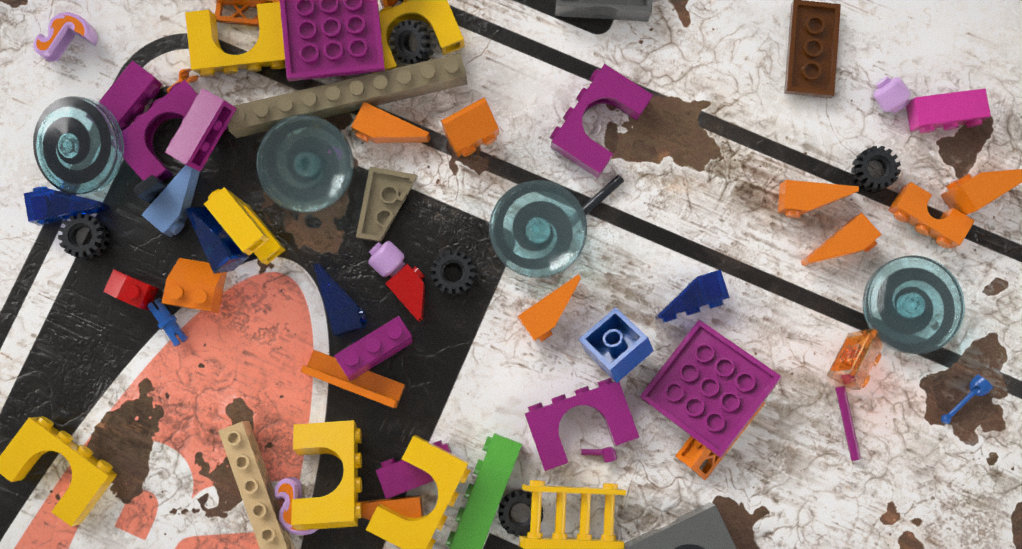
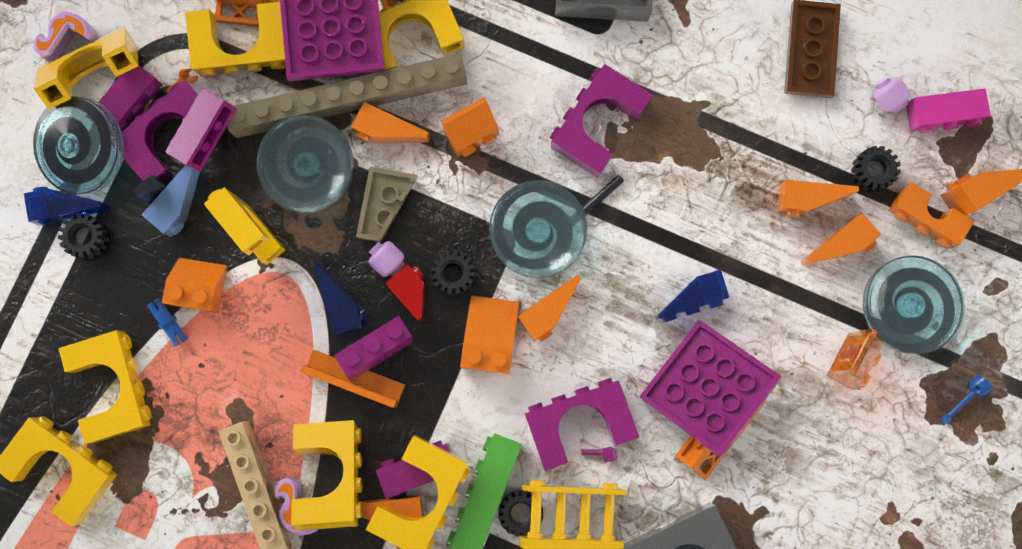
red slope [103,269,159,310] -> none
clear blue slope [186,207,249,274] -> none
black tyre [390,20,436,64] -> none
blue brick [579,307,654,383] -> none
magenta bar [835,386,861,461] -> none
none -> yellow arch [34,27,138,110]
none -> yellow arch [58,330,152,444]
none -> orange slope [460,295,519,374]

